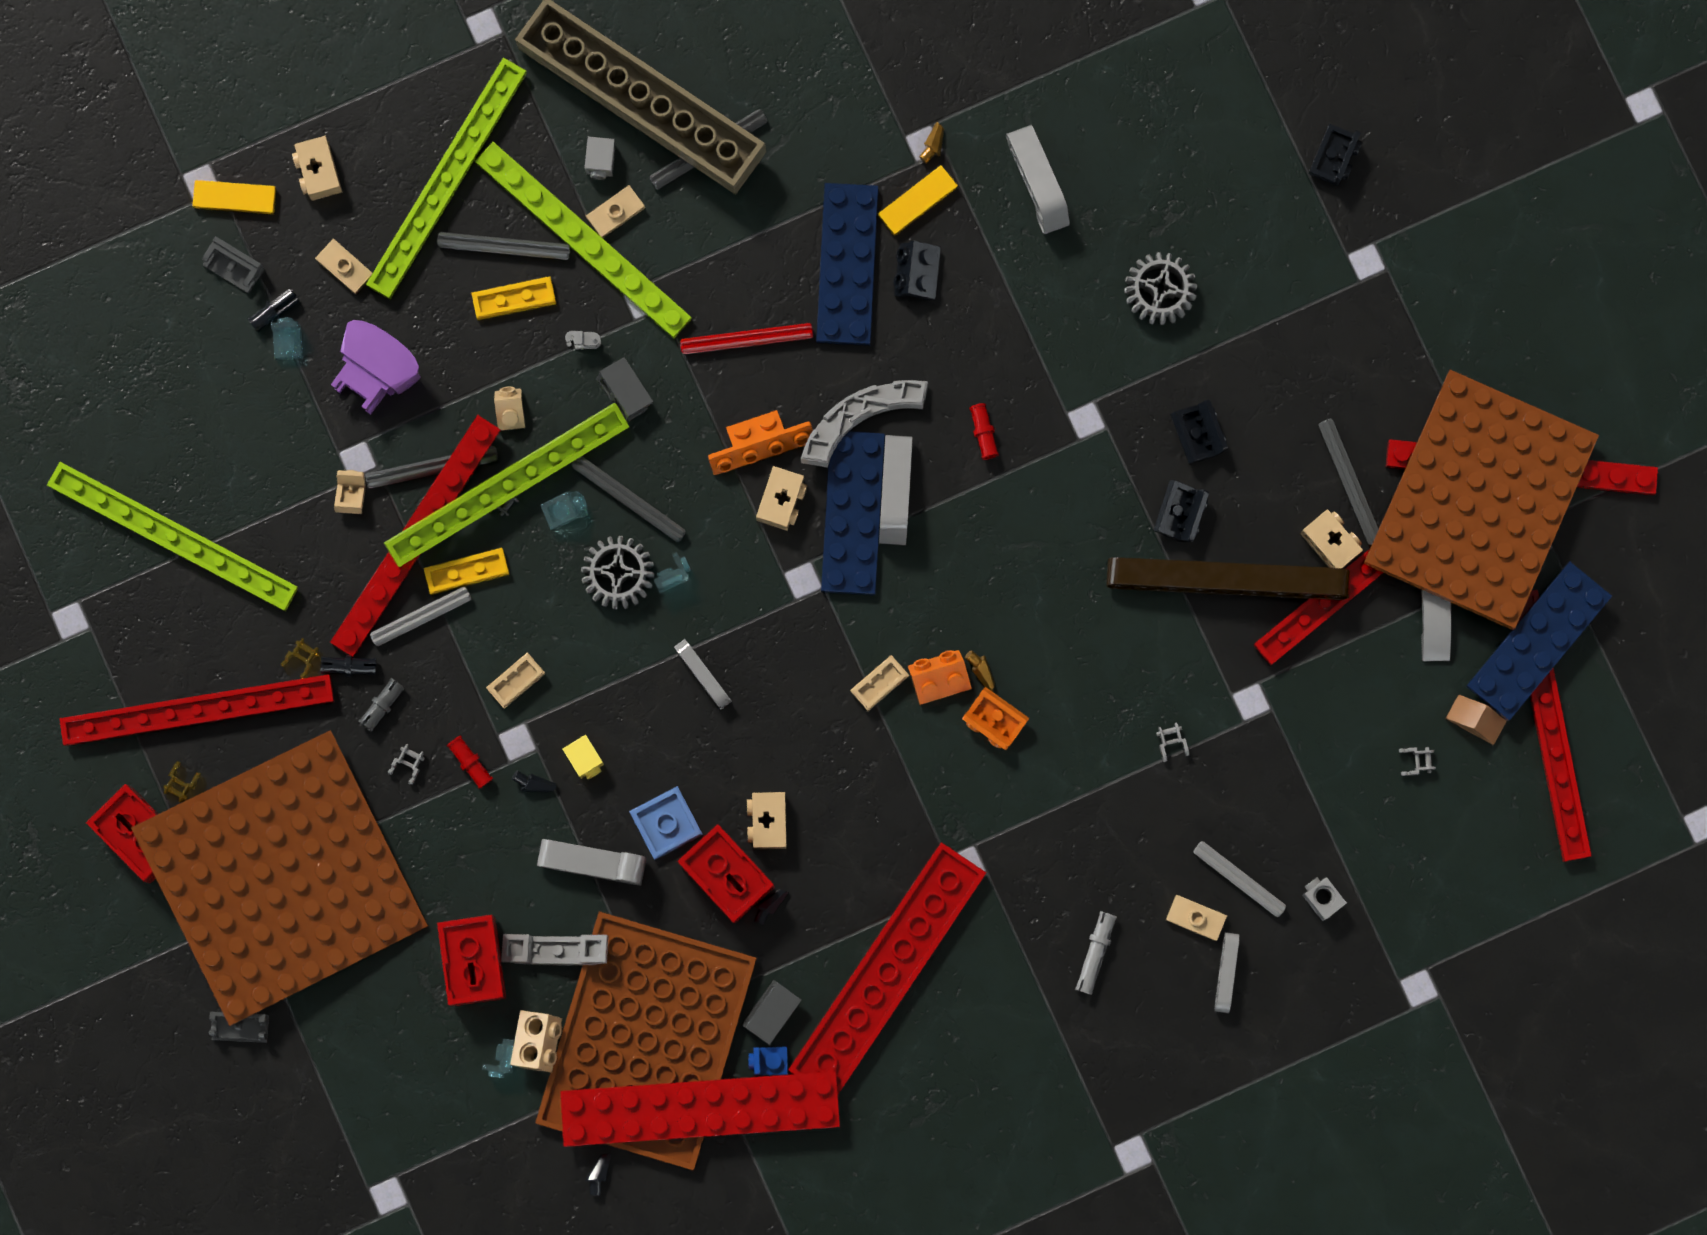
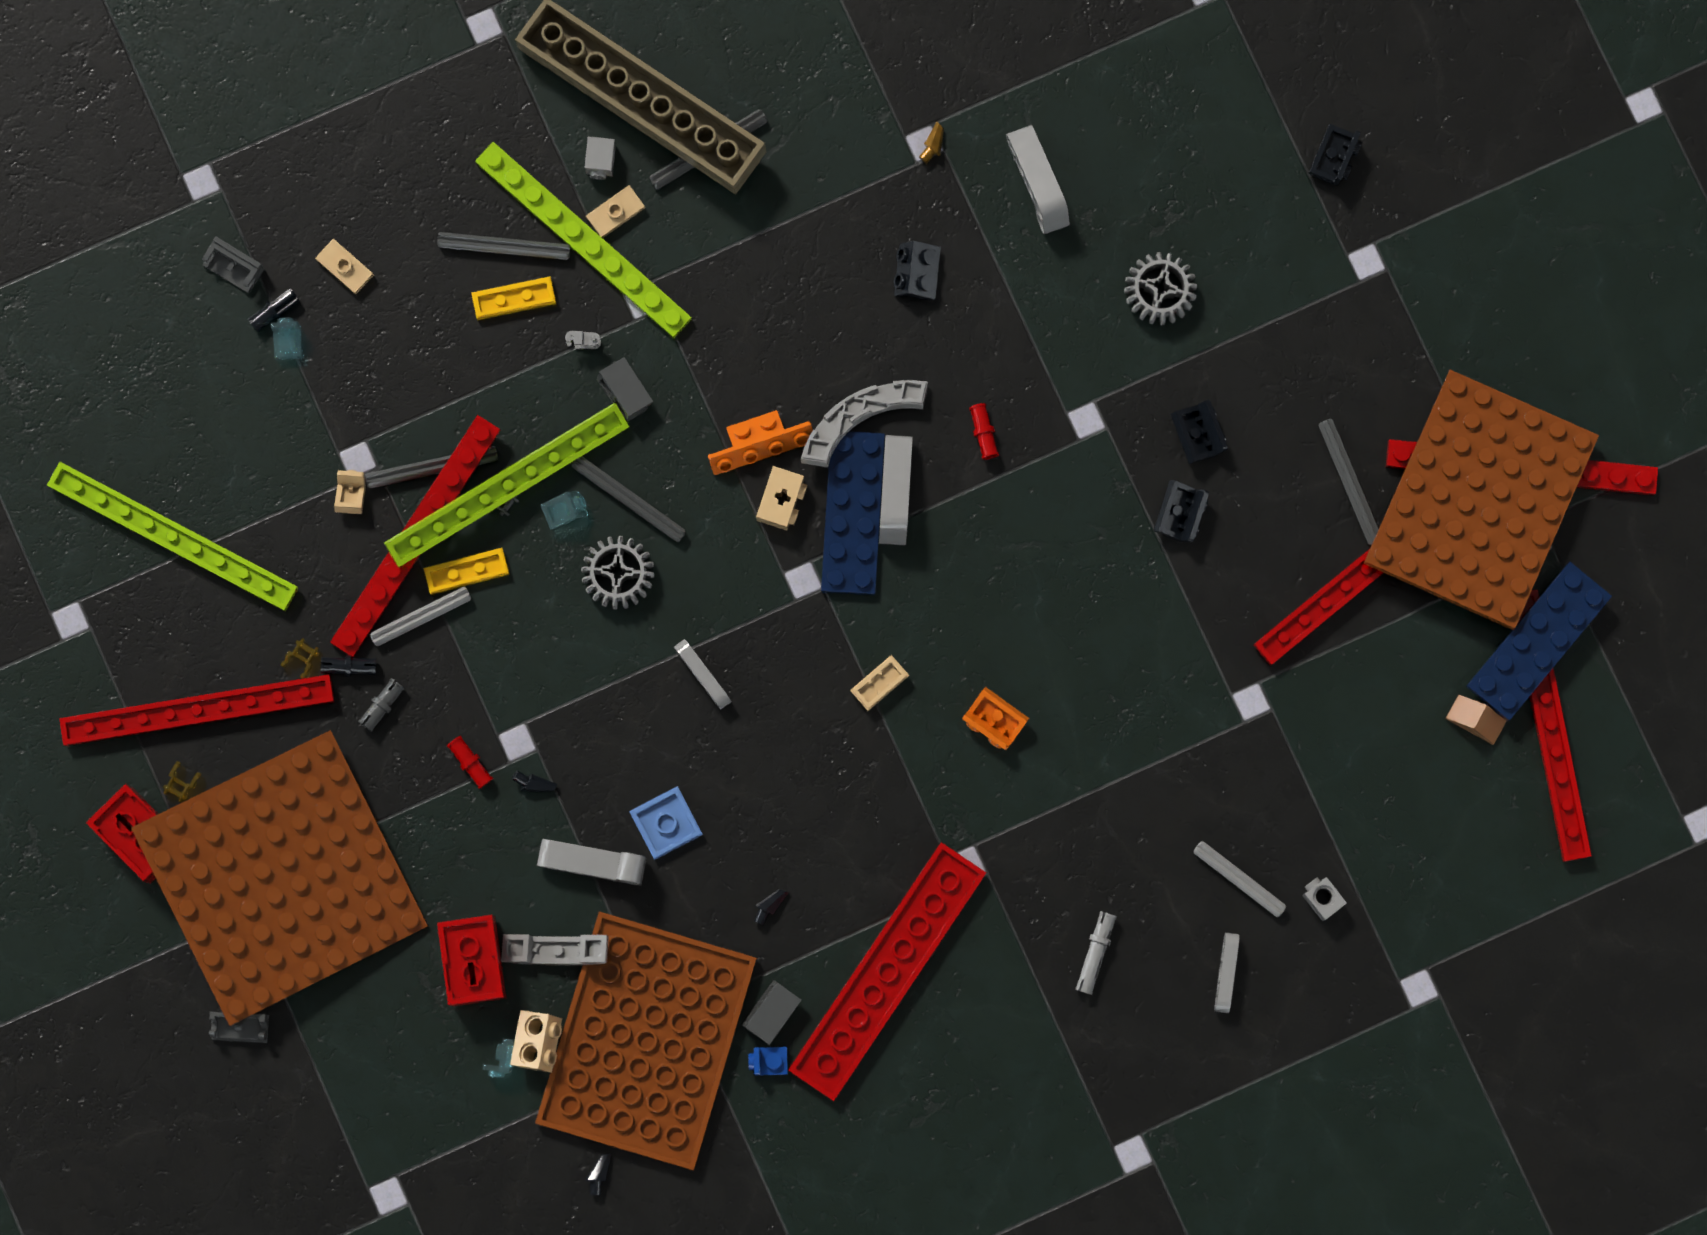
yellow tile [192,180,276,214] -> none
tan brick [292,136,342,201] -> none
medium lavender piece [331,320,421,415] -> none
lime plate [366,58,527,299] -> none
light grey piece [388,744,425,785] -> none
tan plate [486,652,546,709] -> none
tan bracket [494,387,525,430] -> none
red plate [560,1071,840,1147] -> none
light yellow brick [563,735,604,779] -> none
clear light blue bracket [654,552,691,593] -> none
red piece [677,824,774,924] -> none
red axle [680,323,813,354] -> none
tan brick [747,792,786,849] -> none
dark blue plate [816,183,878,345] -> none
yellow tile [878,165,958,236] -> none
orange bracket [908,650,972,705] -> none
pearl gold bar [965,650,995,691] -> none
dark brown beam [1106,558,1350,600] -> none
light grey piece [1156,722,1190,762] -> none
tan plate [1166,895,1227,941] -> none
tan brick [1300,509,1363,568] -> none
light grey piece [1399,747,1436,776] -> none
light grey slope [1421,590,1451,661] -> none

